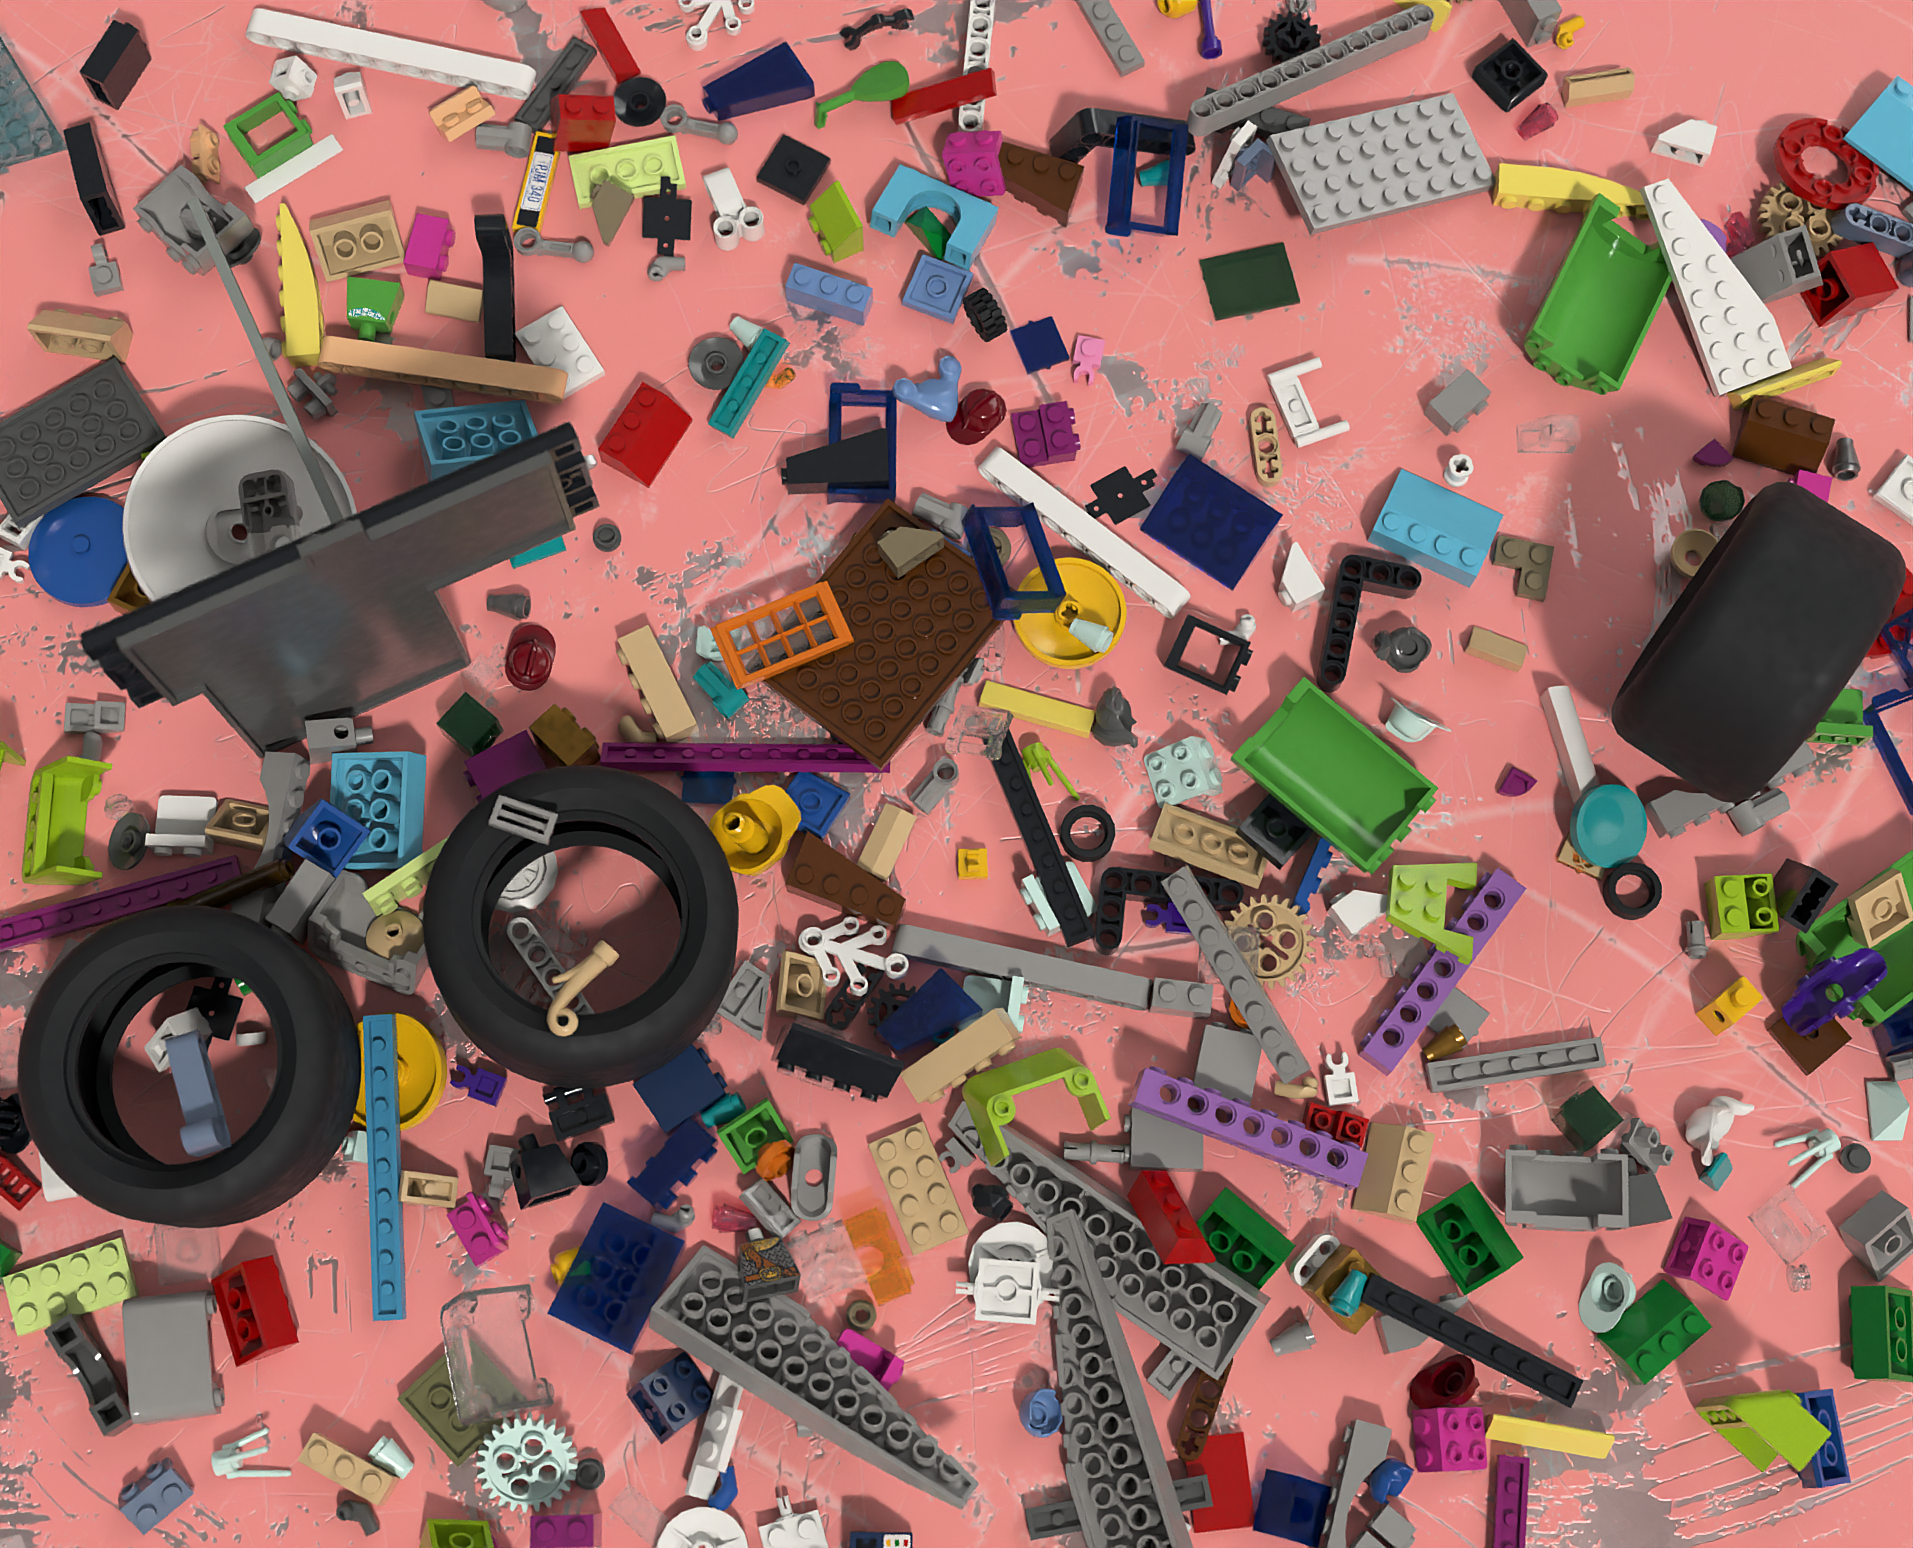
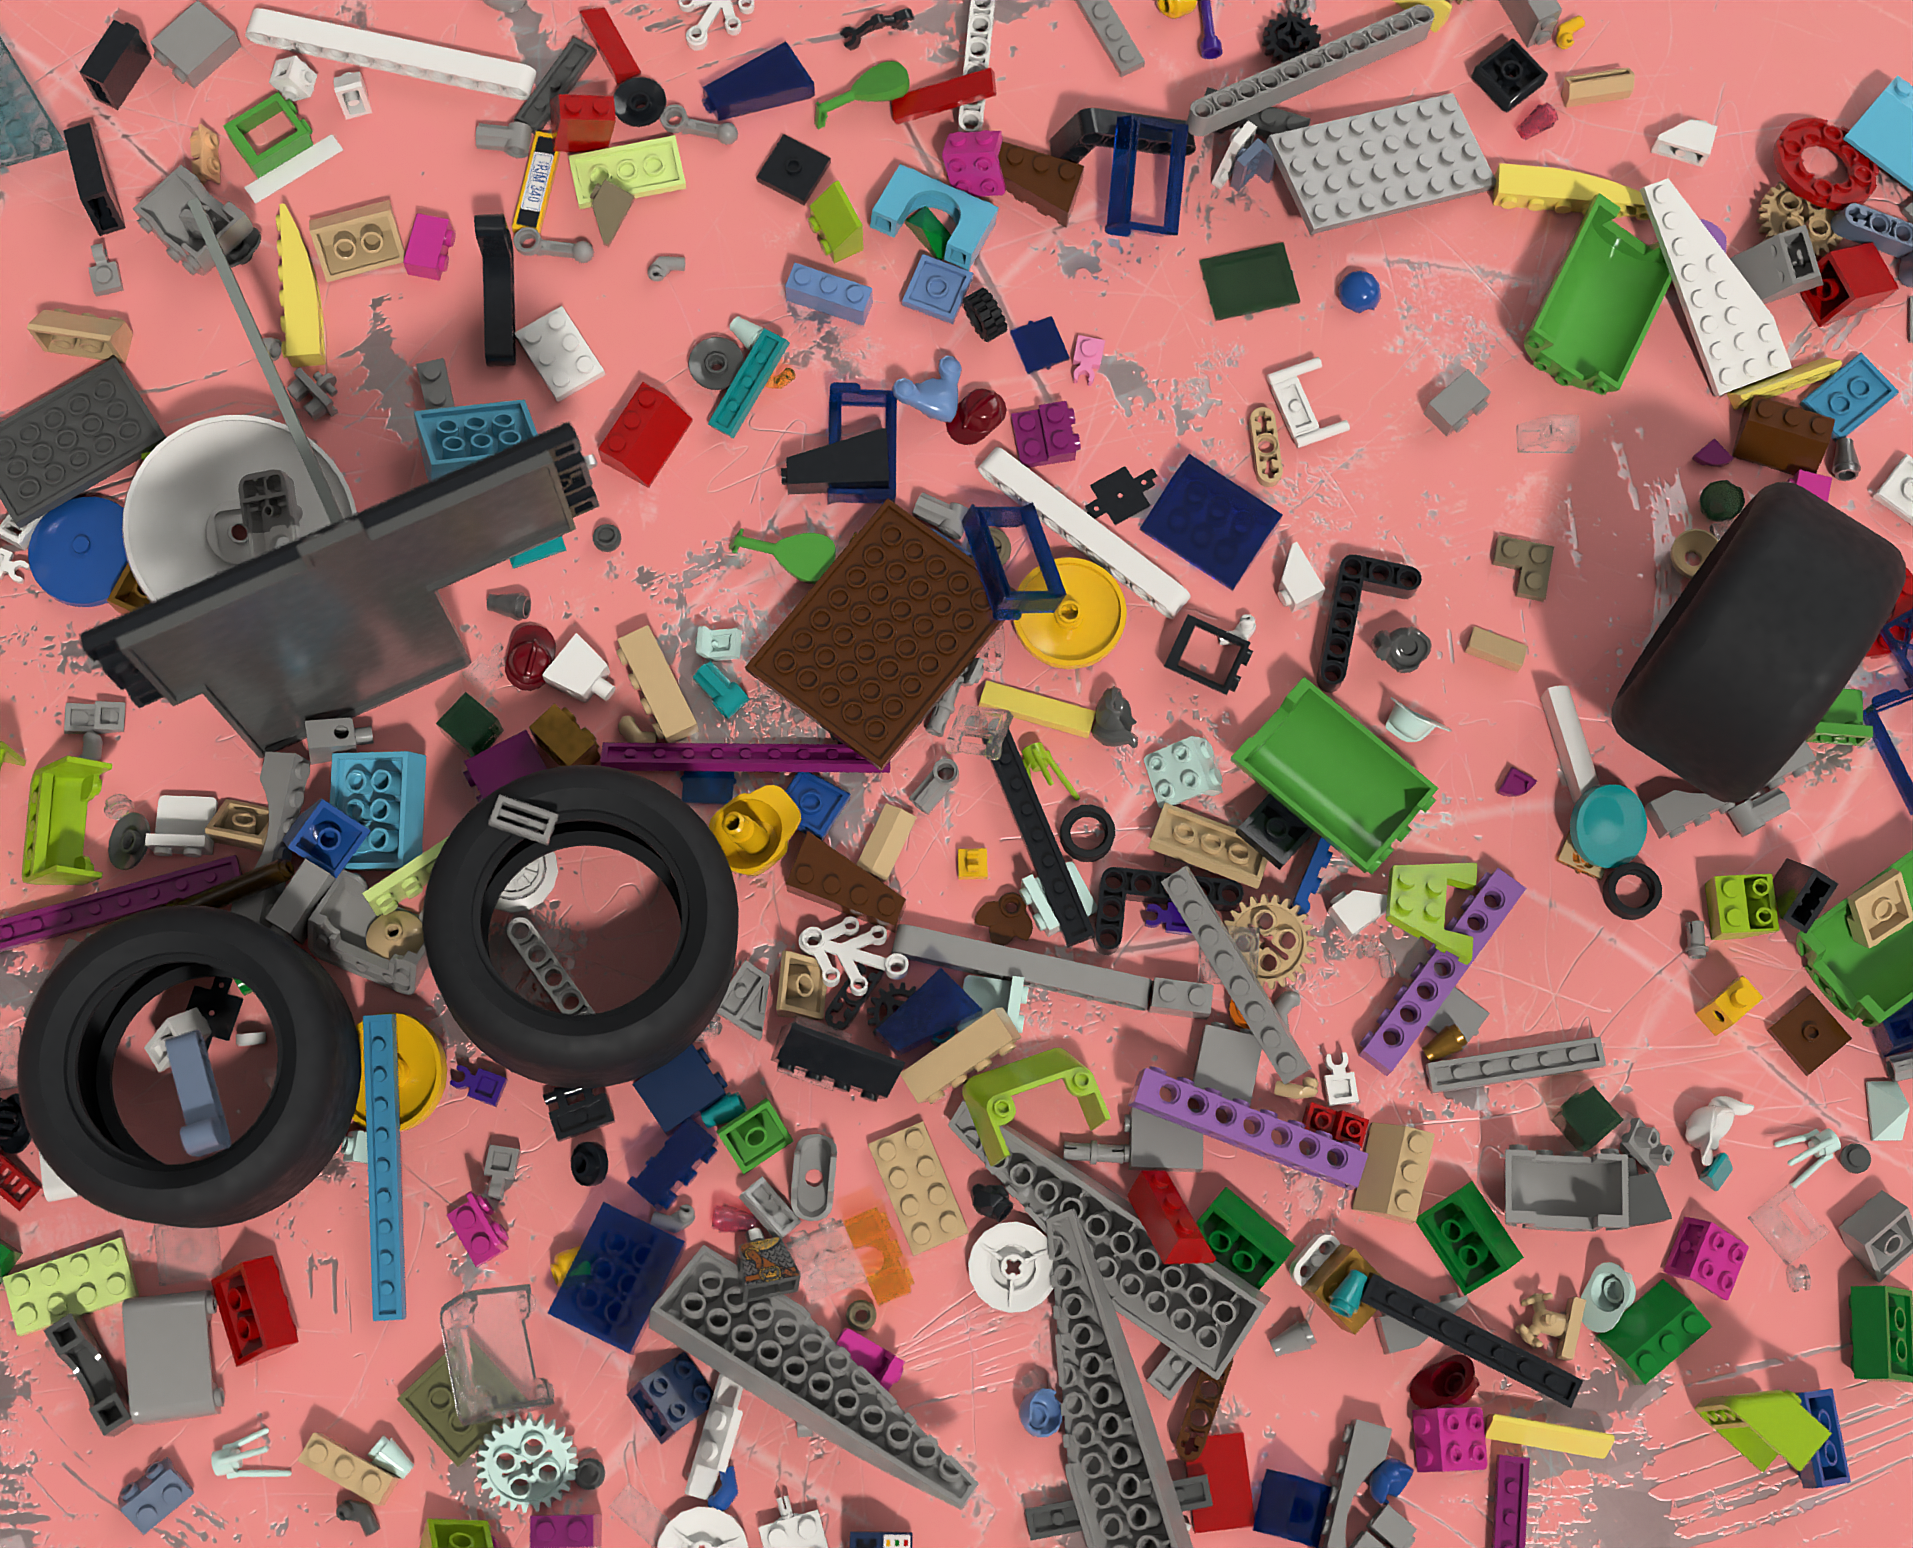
light nougat beam [318,336,568,404] -> none
bright green torso [347,277,405,342] -> none
tan slope [398,1170,458,1208] -> none
tan slope [425,280,484,323] -> none
light nougat bracket [428,85,496,142] -> none
black torso [510,1133,582,1210] -> none
tan plant [547,940,620,1036] -> none
black piece [642,176,692,257] -> none
white piece [703,167,765,251] -> none
orange piece [710,581,854,690] -> none
orange plate [756,1140,795,1181] -> none
dark tan slope [877,526,944,578] -> none
light grey tile [938,1137,976,1173] -> none
white plate [955,1258,1060,1325] -> none
light aqua cone [1069,618,1114,653] -> none
teal cone [1139,159,1180,187] -> none
light grey piece [1176,402,1223,461] -> none
medium azure slope [1368,469,1503,588] -> none
white bush [1444,454,1474,487] -> none
clear pink bracket [1723,211,1755,257] -> none
dark purple piece [1781,948,1888,1036] -> none
none -> light grey brick [150,0,241,89]
none -> white torso [542,633,616,703]
none -> bright green piece [729,528,836,584]
none -> reddish brown plate [975,892,1033,946]
none -> light grey arm [1273,990,1301,1030]
none -> blue hair [1338,271,1381,313]
none -> tan piece [1515,1292,1586,1361]
none -> dark azure tile [1799,353,1899,442]

